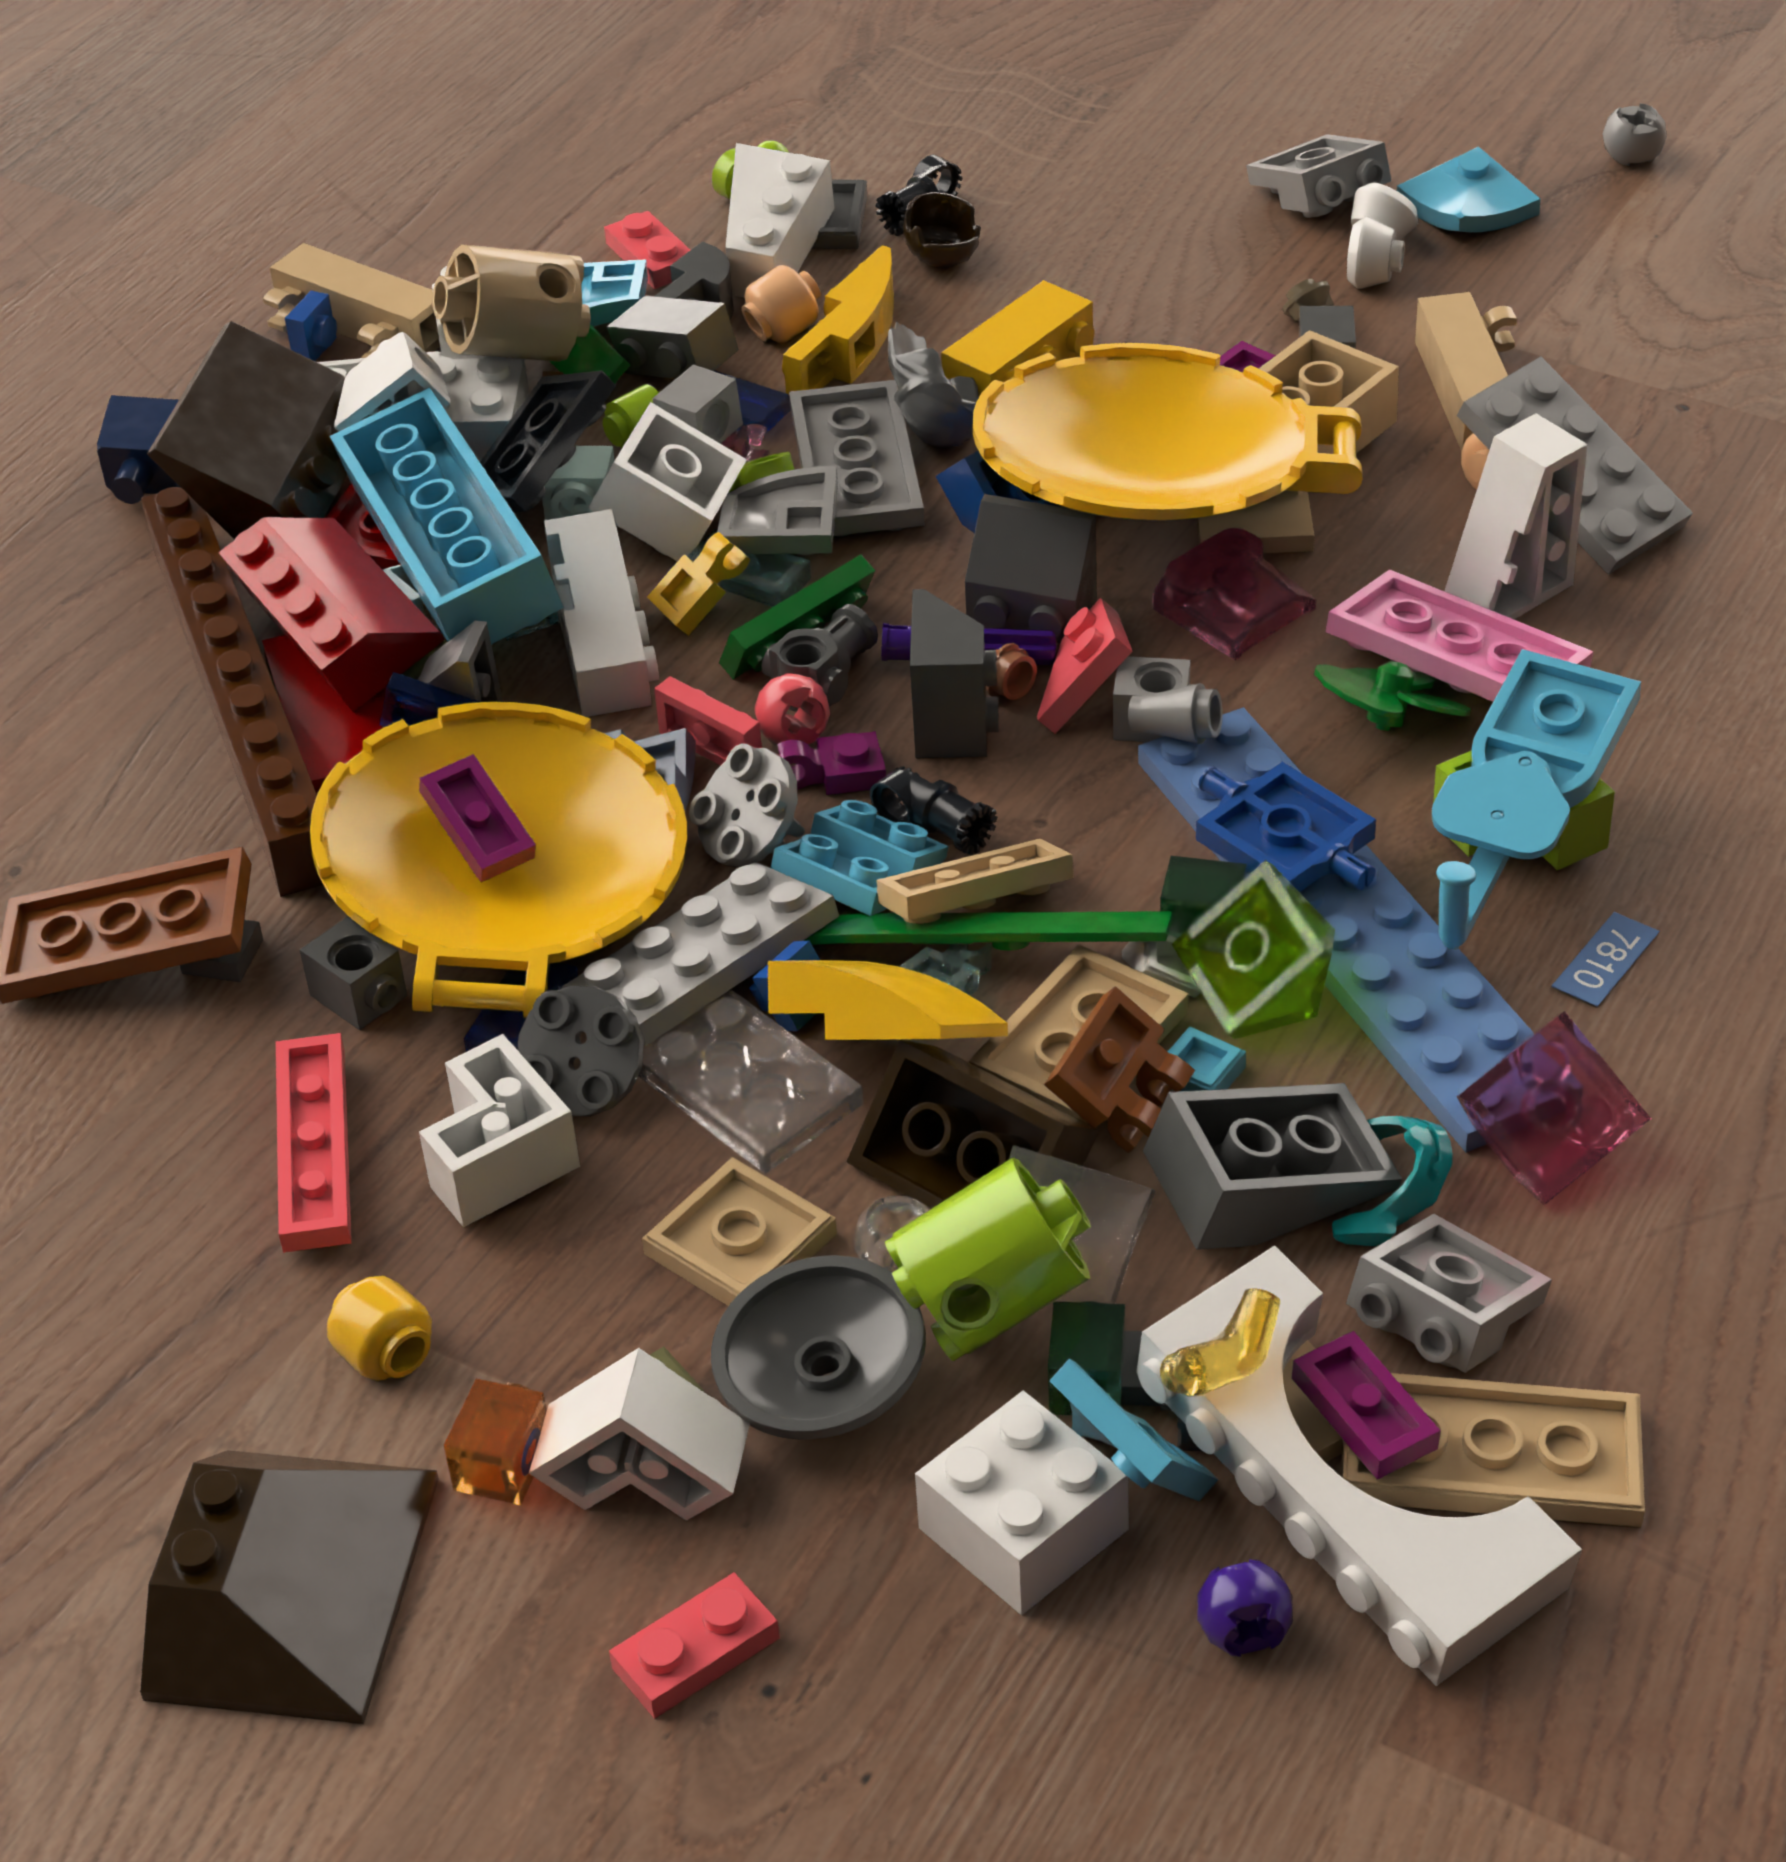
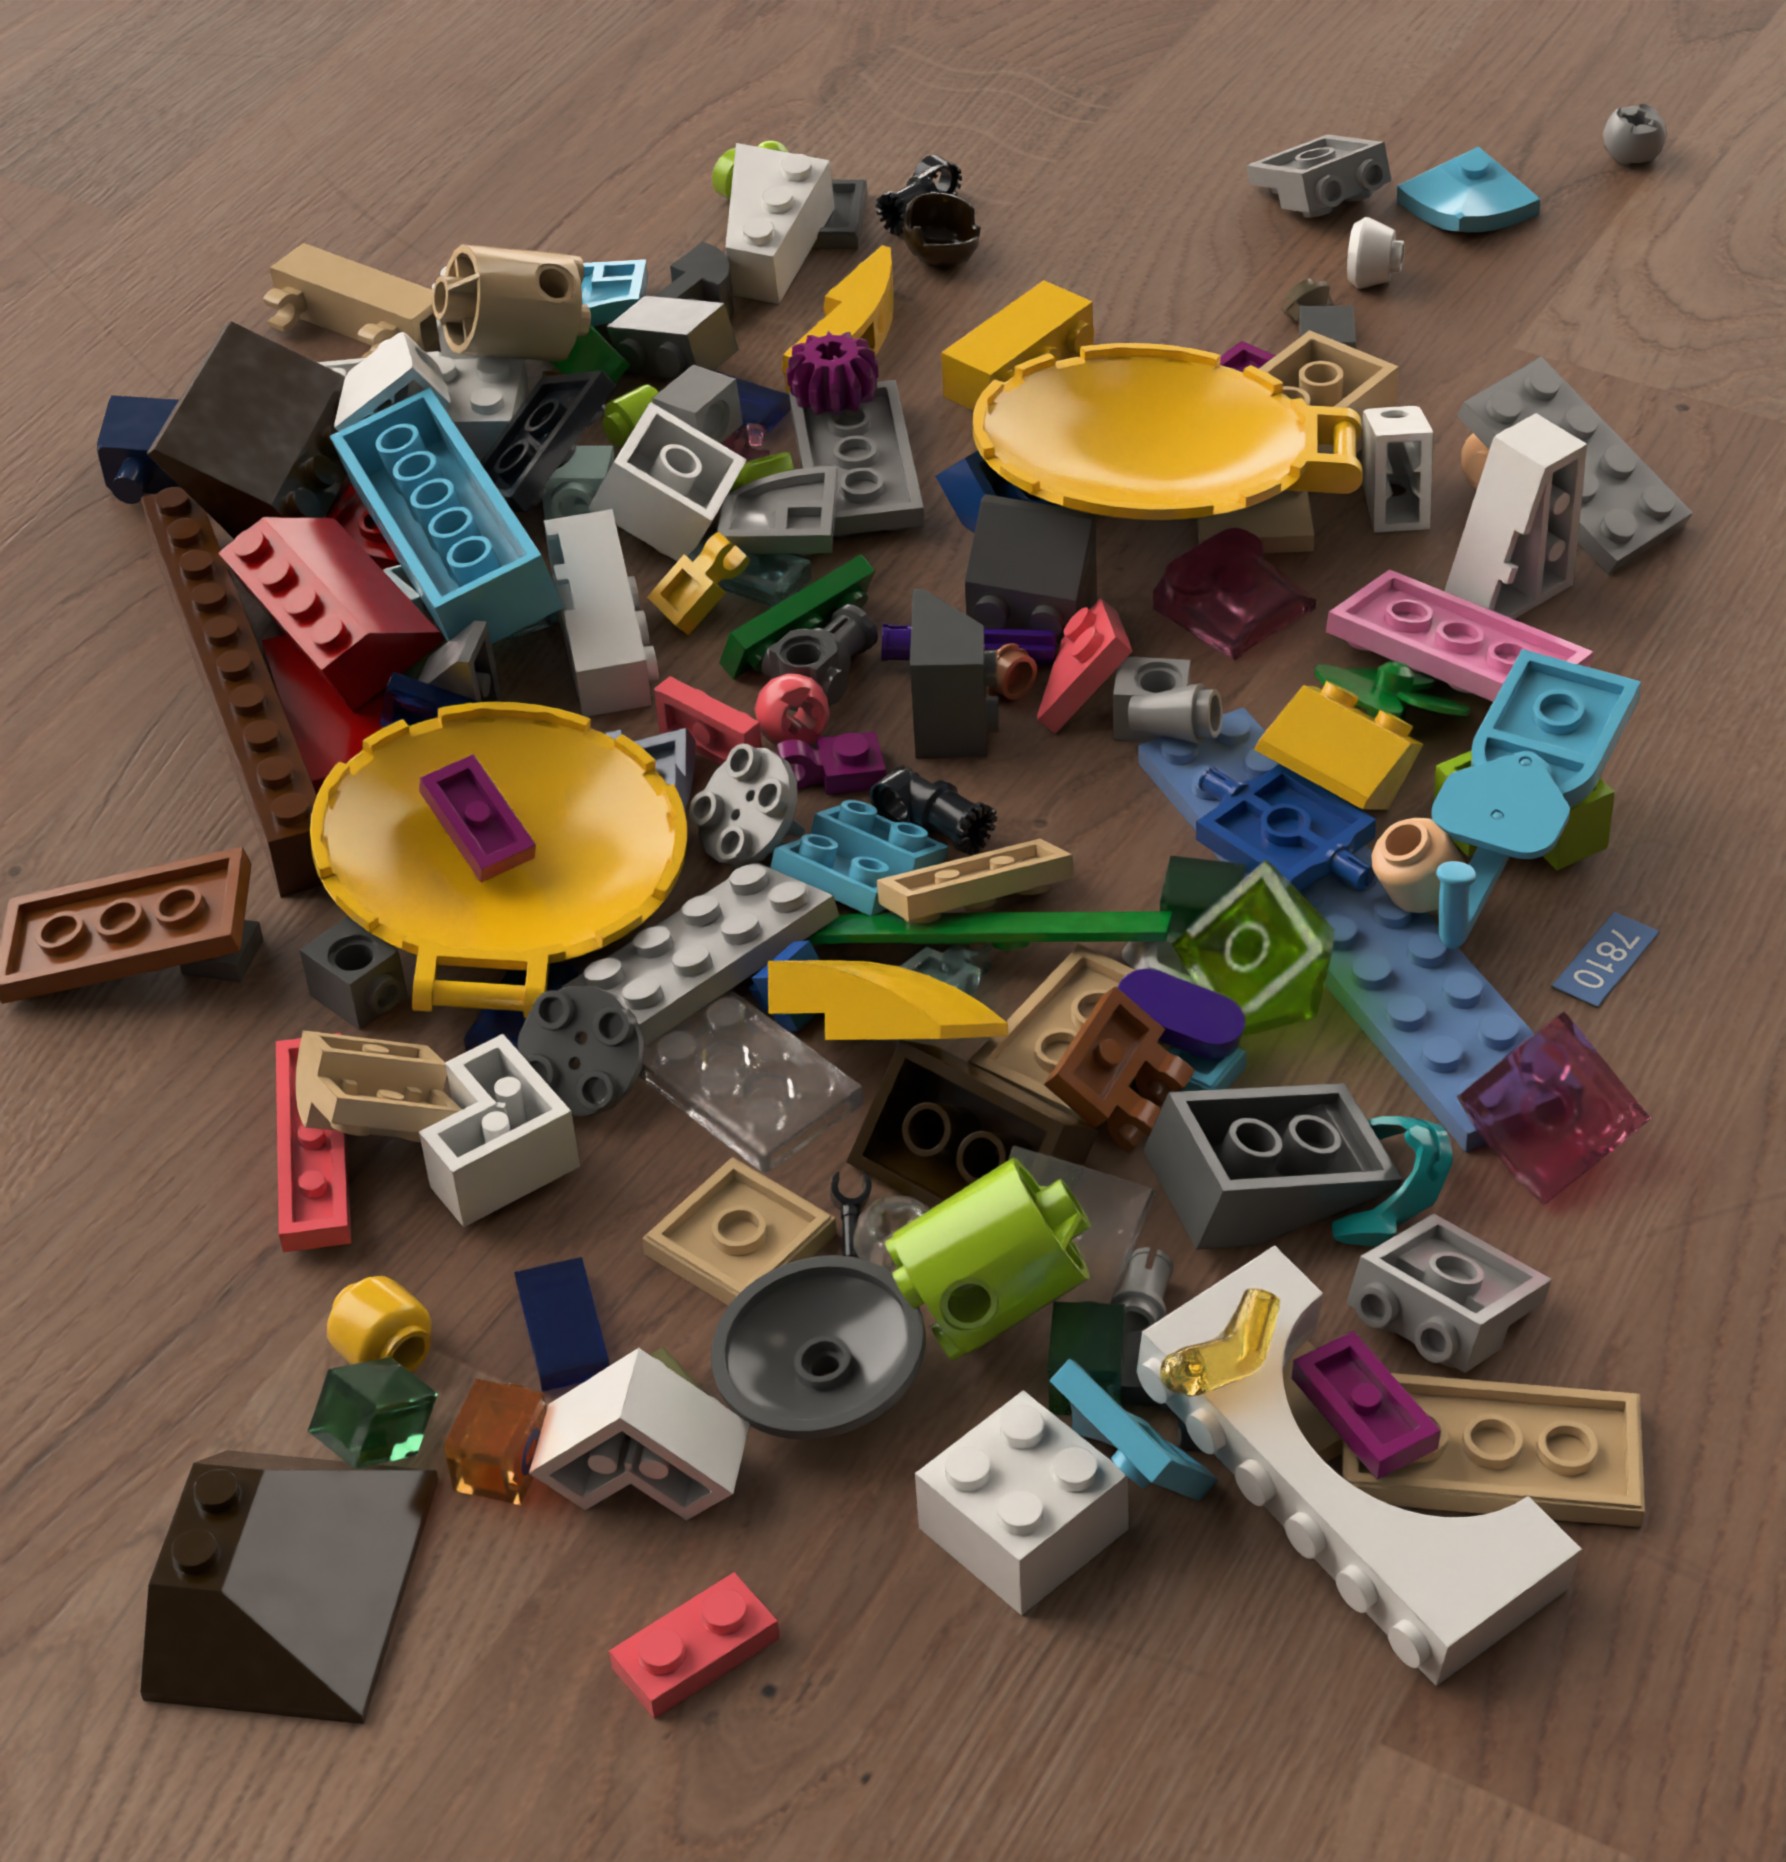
blue plate [285,290,337,361] -> none
coral plate [604,211,690,289] -> none
light nougat head [741,265,821,343] -> none
dark grey hair [888,321,979,448] -> none
dark purple piece [1197,1559,1293,1657] -> none
white cone [1351,183,1418,240] -> none
tan brick [1415,292,1517,450] -> none
none -> tan brick [296,1030,462,1142]
none -> clear green brick [308,1357,438,1469]
none -> clear blue tile [514,1257,610,1392]
none -> magenta gear [786,331,879,416]
none -> black hand [830,1172,872,1258]
none -> light grey pin [1110,1247,1174,1334]
none -> dark purple tile [1118,969,1245,1059]
none -> yellow slope [1254,681,1424,810]
none -> white torso [1362,406,1433,533]
none -> light nougat head [1371,817,1465,913]

